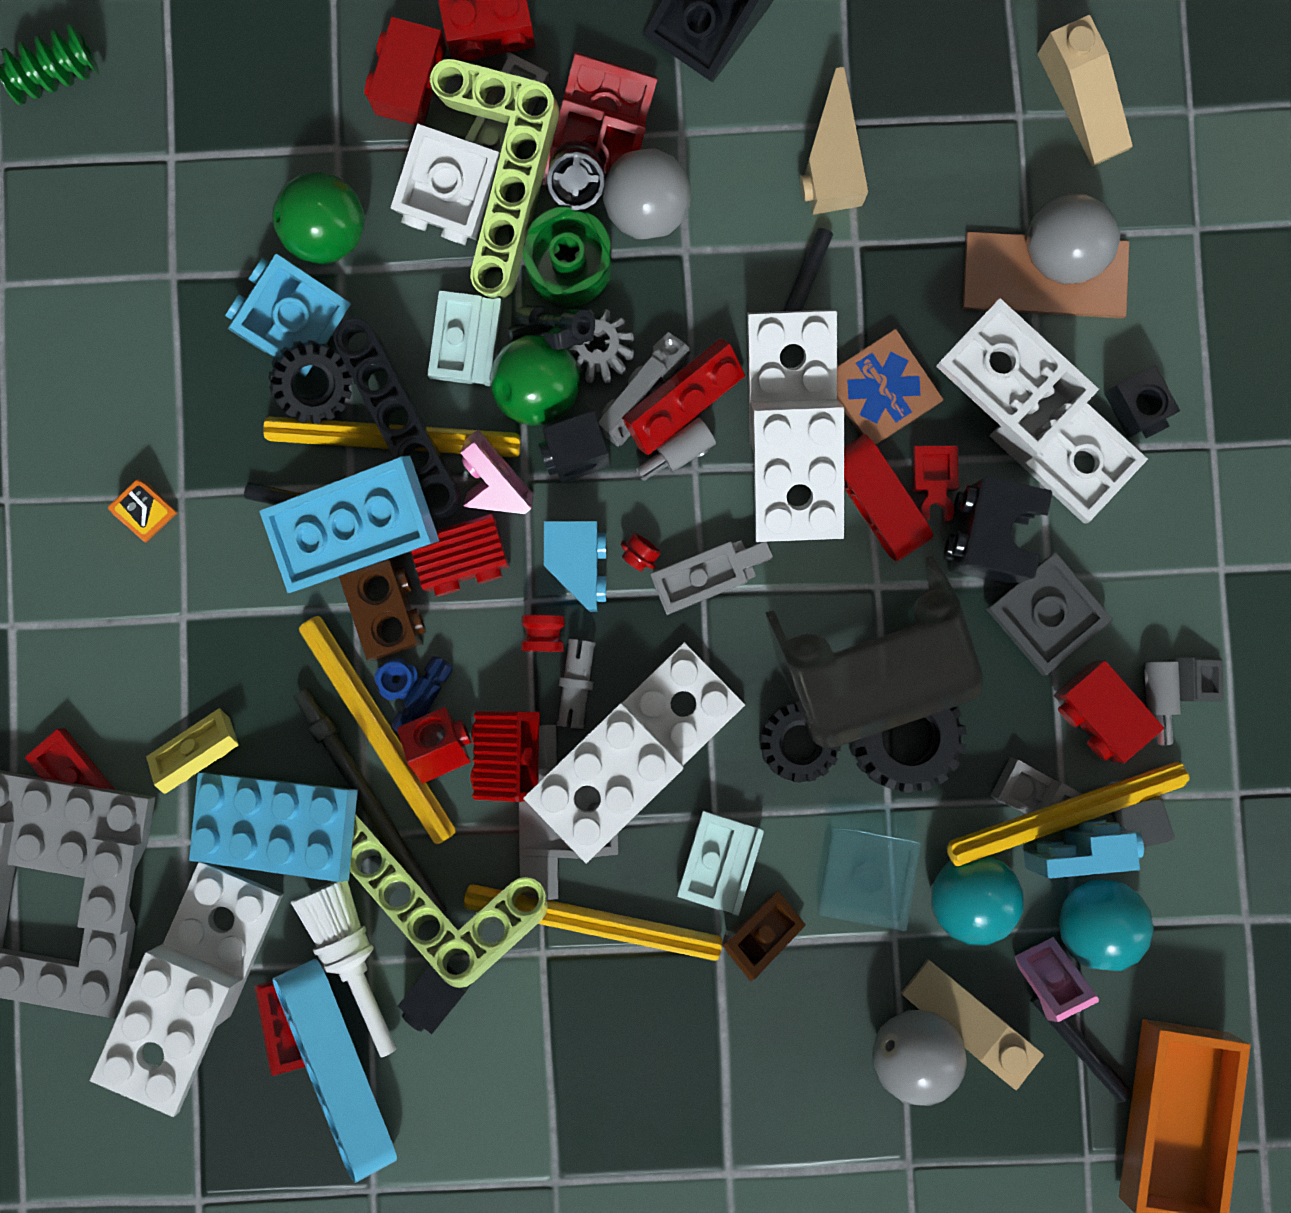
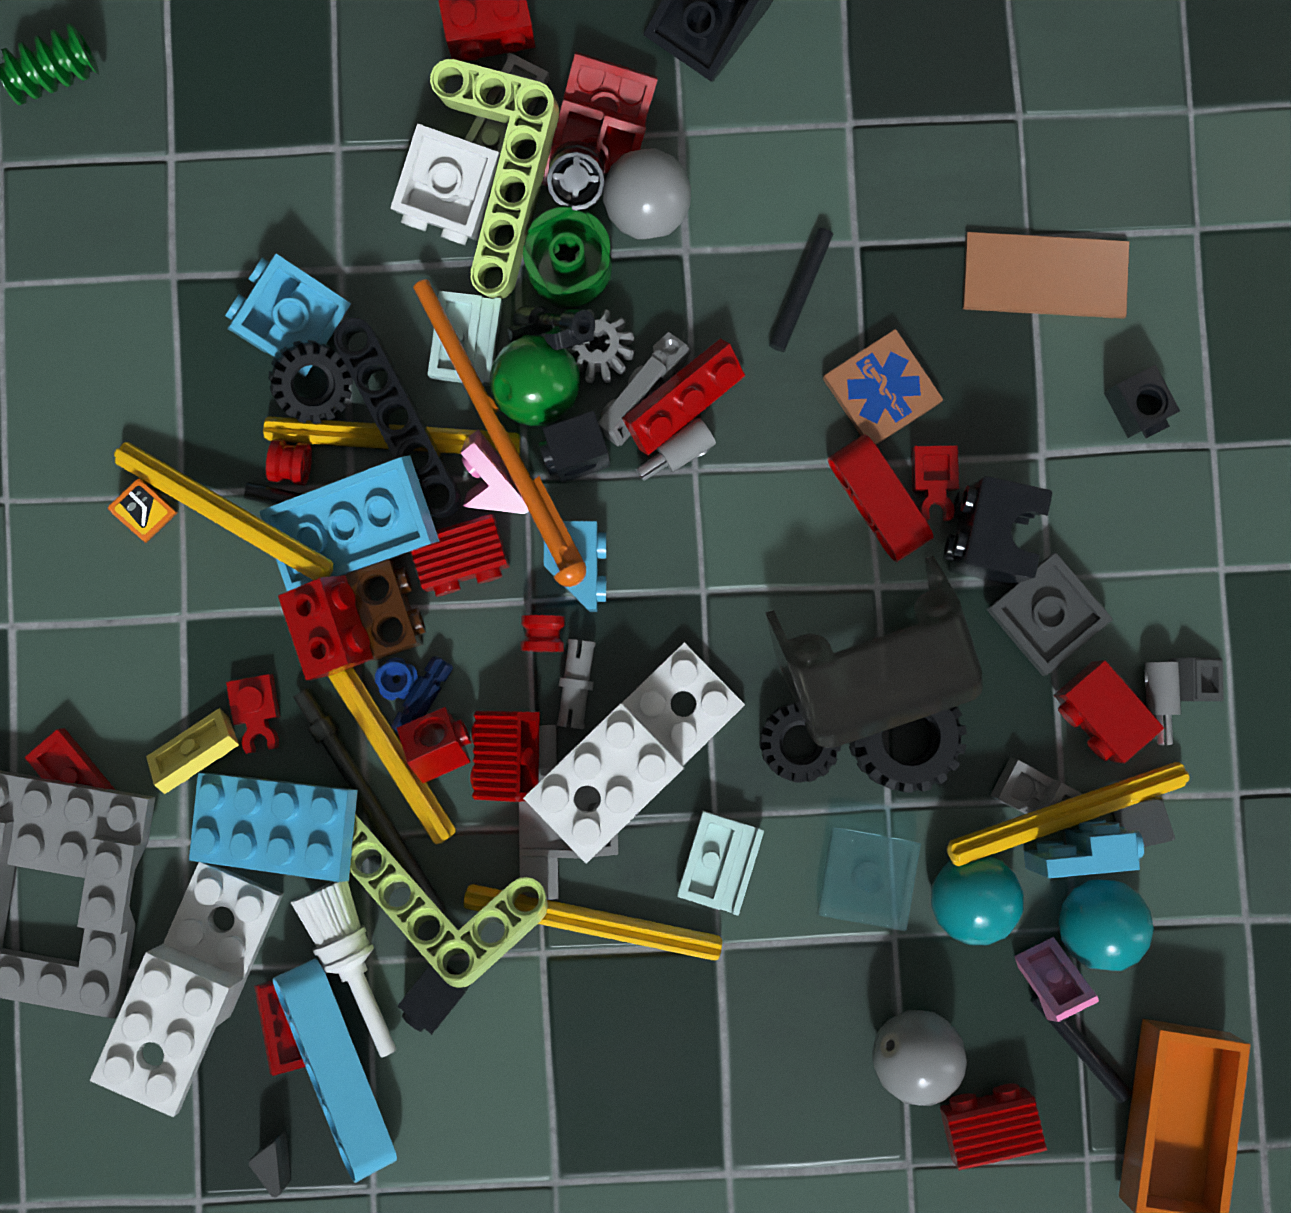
green piece [272,172,365,264] -> none
red brick [365,17,447,126] -> none
red plate [620,532,661,572] -> none
light grey hinge [650,540,773,615] -> none
reddish brown slope [722,891,806,981] -> none
white bracket [747,309,844,542] -> none
tan slope [800,67,868,215] -> none
tan slope [901,959,1044,1090] -> none
white bracket [936,298,1148,524] -> none
light grey piece [1026,193,1120,284] -> none
tan slope [1037,15,1133,166] -> none
none -> yellow axle [114,442,333,580]
none -> red plate [226,674,280,754]
none -> dark grey slope [248,1130,291,1198]
none -> red wheel [266,438,312,486]
none -> red brick [278,575,374,680]
none -> orange bar [413,279,586,587]
none -> red brick [940,1084,1047,1170]

